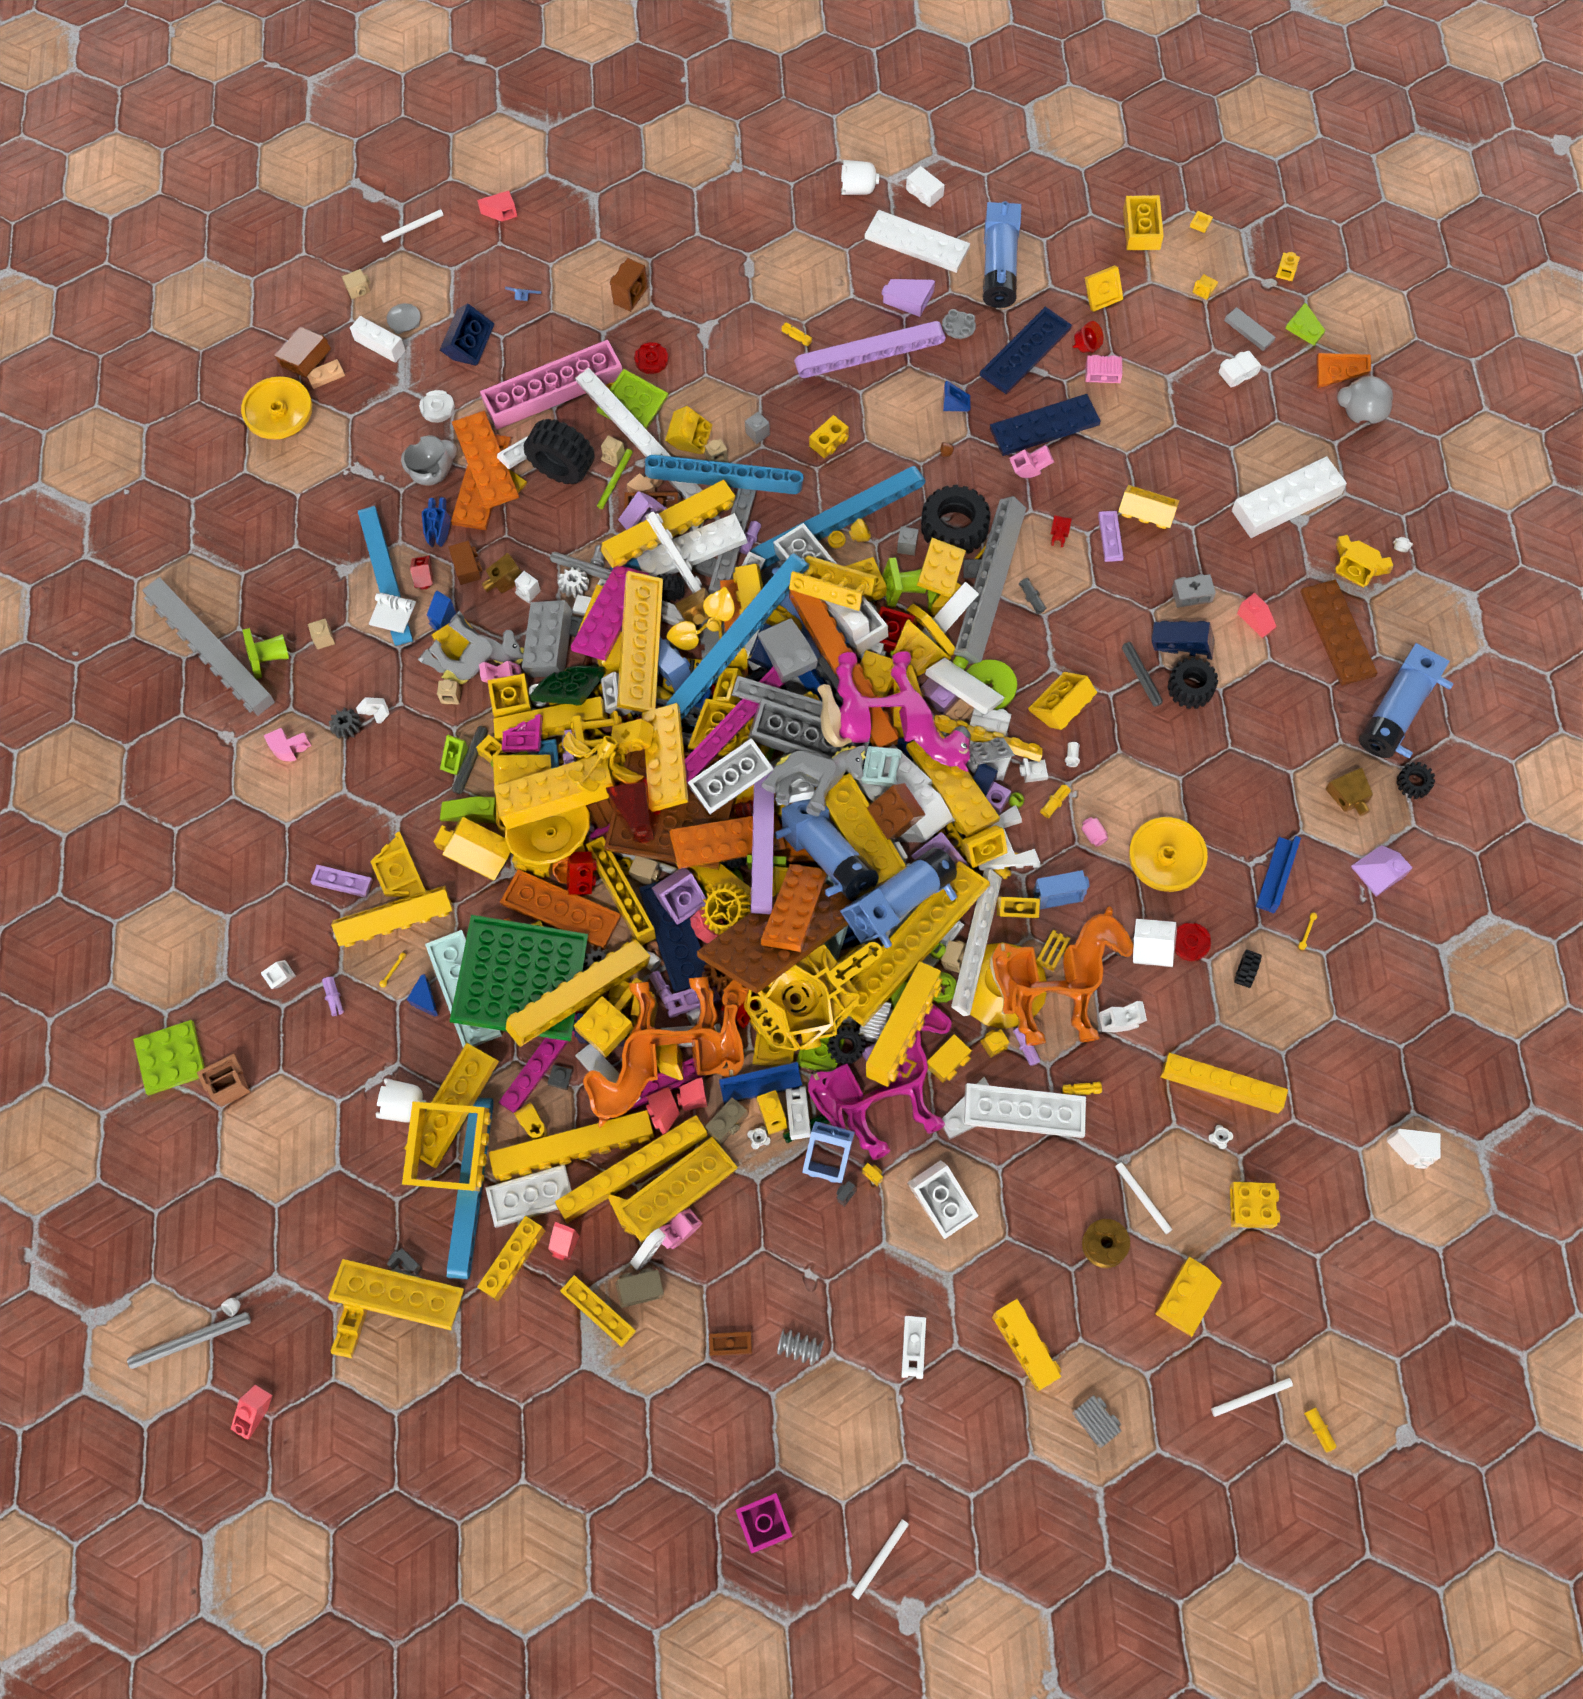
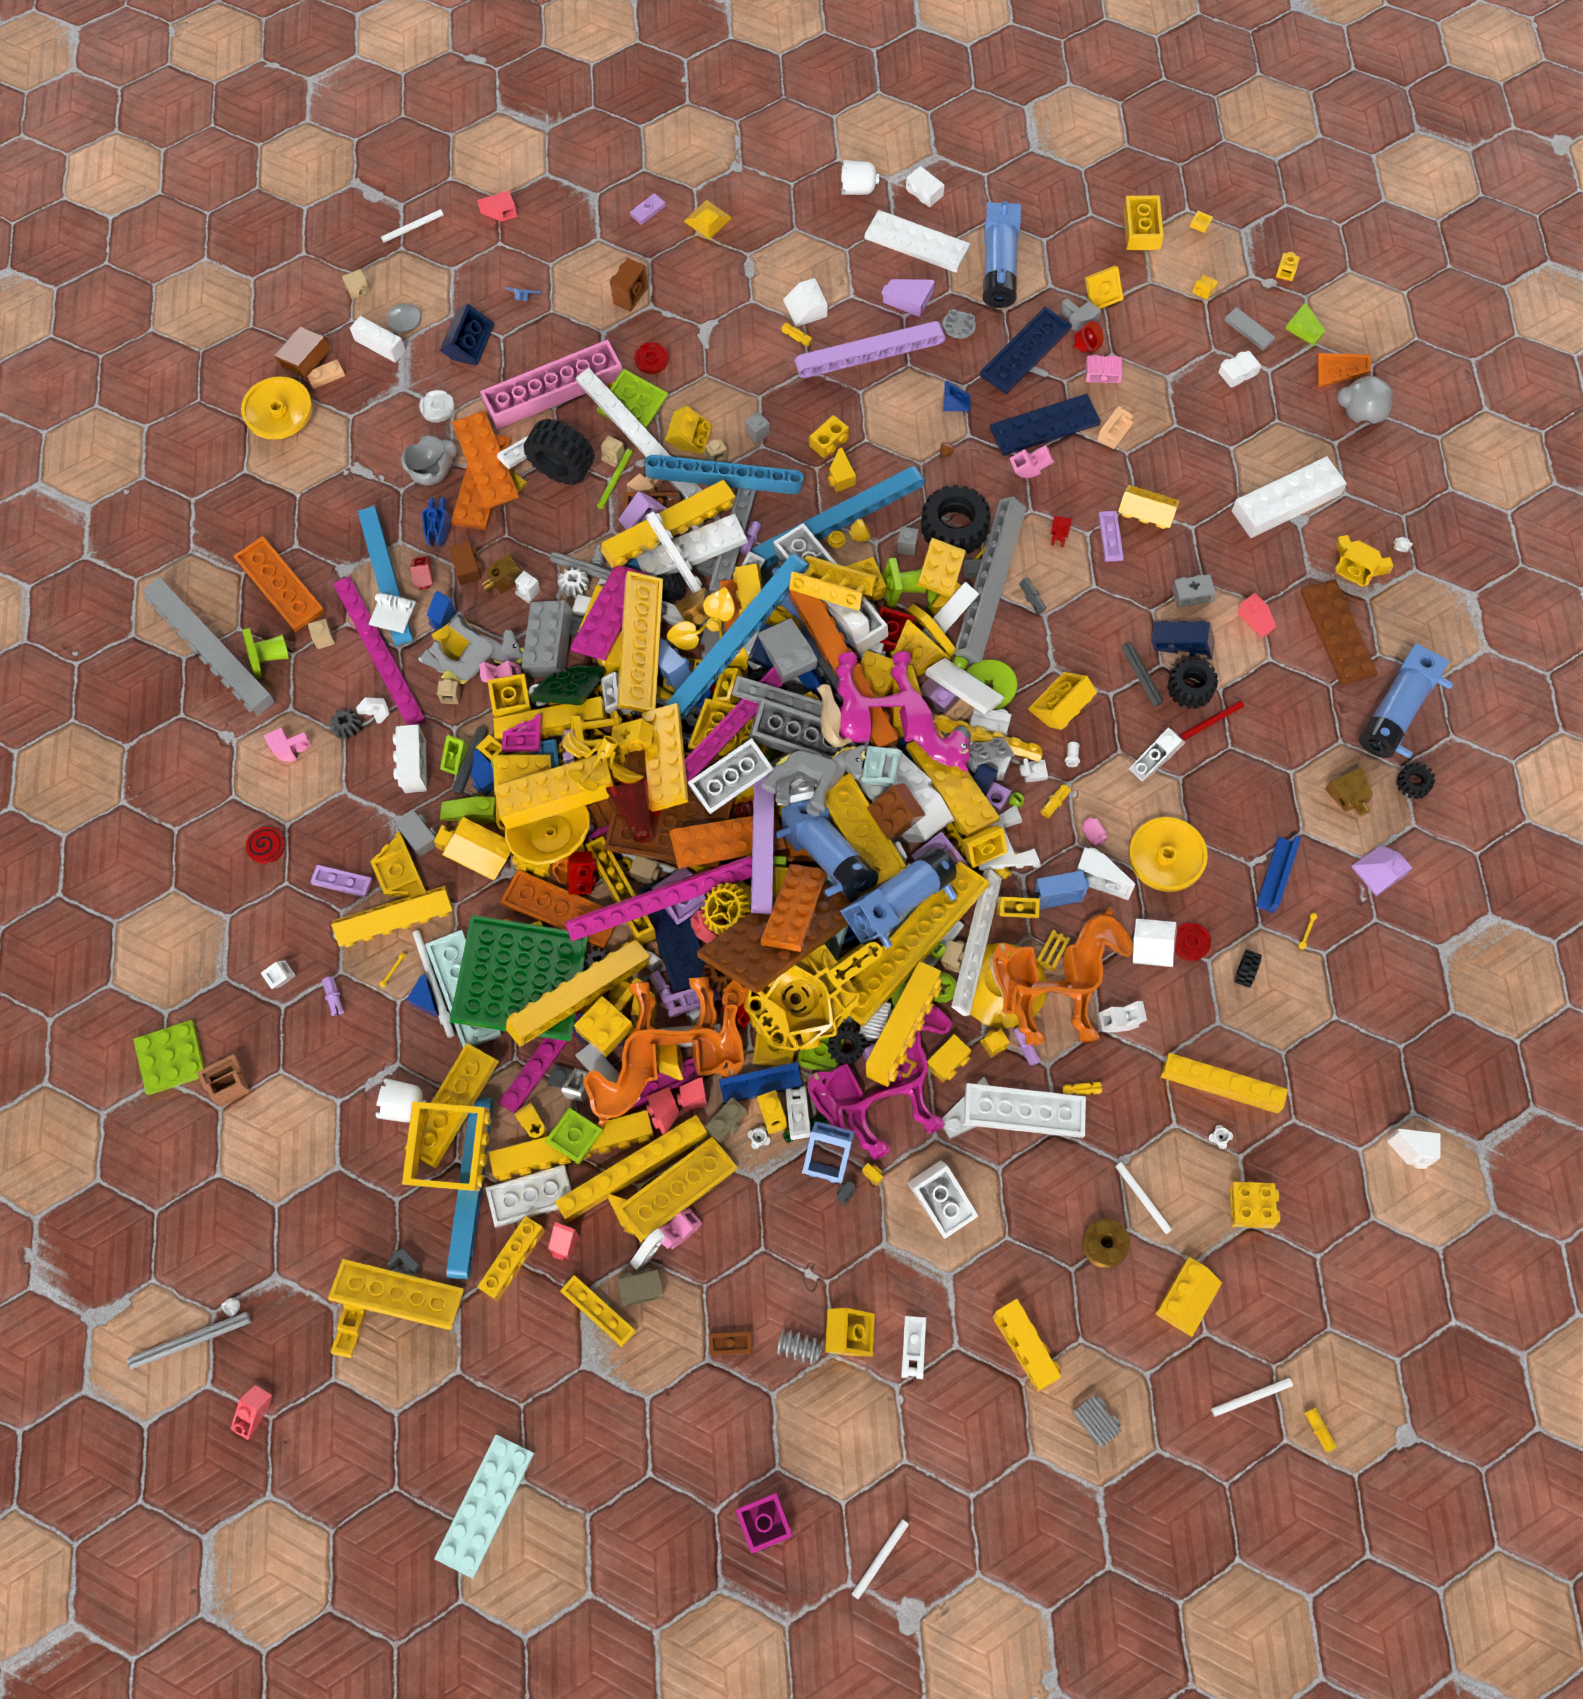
none -> orange plate [233,536,325,633]
none -> red tile [246,827,285,864]
none -> dark pink plate [333,576,426,725]
none -> white brick [393,724,427,793]
none -> light grey brick [395,810,437,858]
none -> white bar [413,930,455,1038]
none -> light aqua plate [434,1435,535,1579]
none -> blue slope [471,749,494,796]
none -> lime plate [545,1107,603,1165]
none -> white slope [561,1068,588,1103]
none -> dark pink plate [565,856,752,941]
none -> lavender plate [630,193,666,225]
none -> yellow slope [684,200,731,240]
none -> white slope [783,278,827,327]
none -> yellow slope [825,1308,875,1357]
none -> yellow slope [827,448,856,492]
none -> light grey brick [1060,298,1101,331]
none -> white slope [1077,847,1135,900]
none -> light nougat hinge [1098,406,1133,449]
none -> white slope [1129,728,1186,782]
none -> red bar [1179,700,1244,740]

